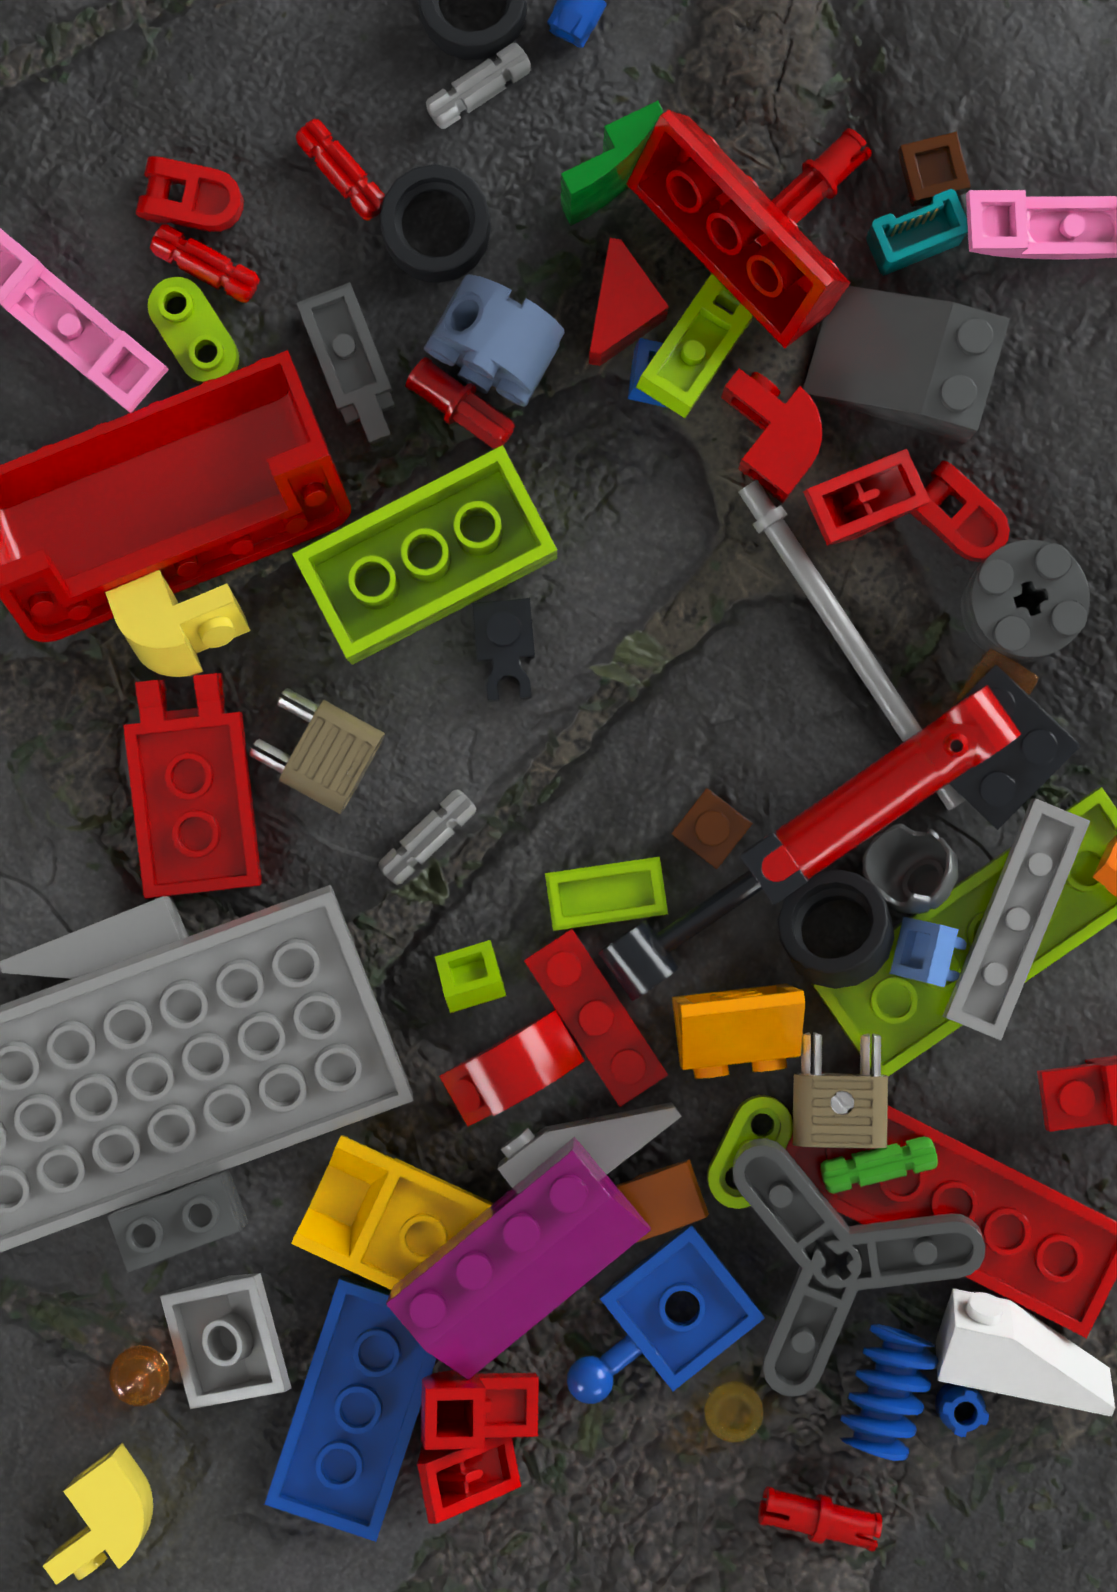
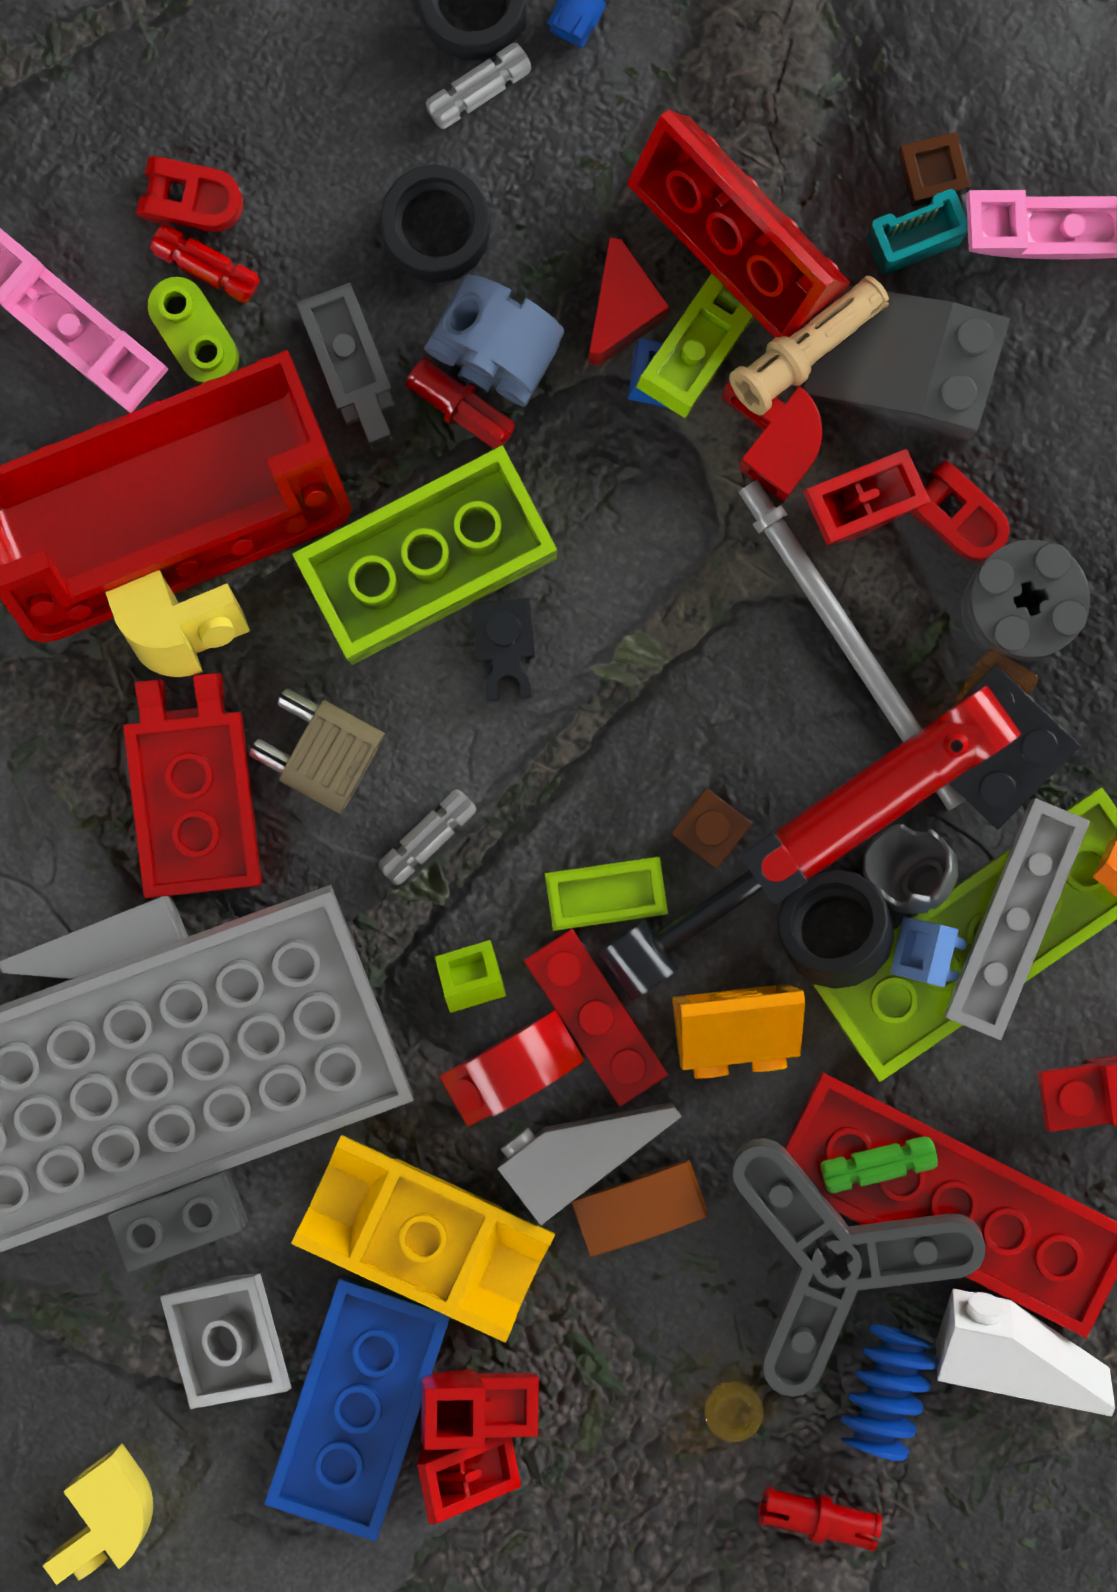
clear orange plate [109,1345,170,1406] -> none
red axle [295,118,385,221] -> none
magenta slope [386,1137,651,1380] -> none
green slope [561,101,663,226] -> none
blue plate [567,1223,765,1404] -> none
lime plate [707,1095,793,1209] -> none
red axle [772,128,872,224] -> none
dark tan piece [793,1032,888,1148] -> none
blue hose [935,1383,989,1437] -> none
none -> tan pin [729,276,889,415]

